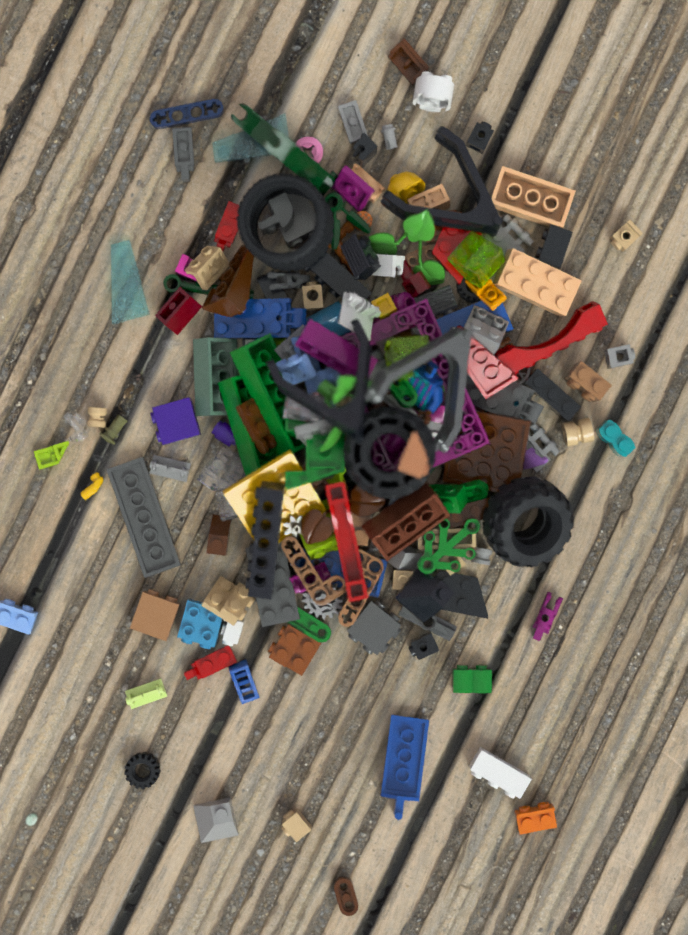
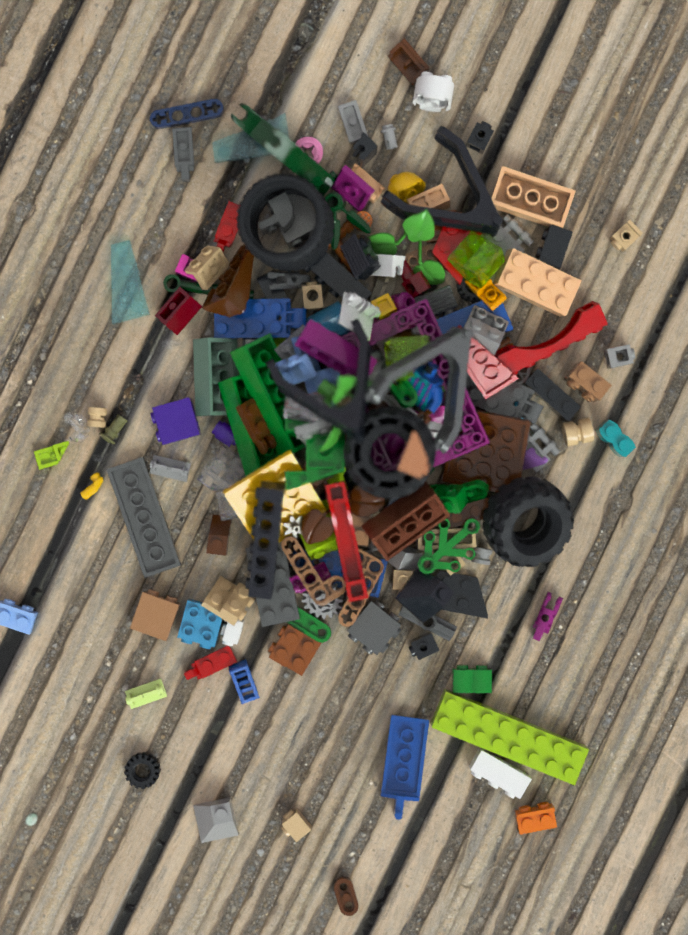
none -> lime brick [430,688,589,785]

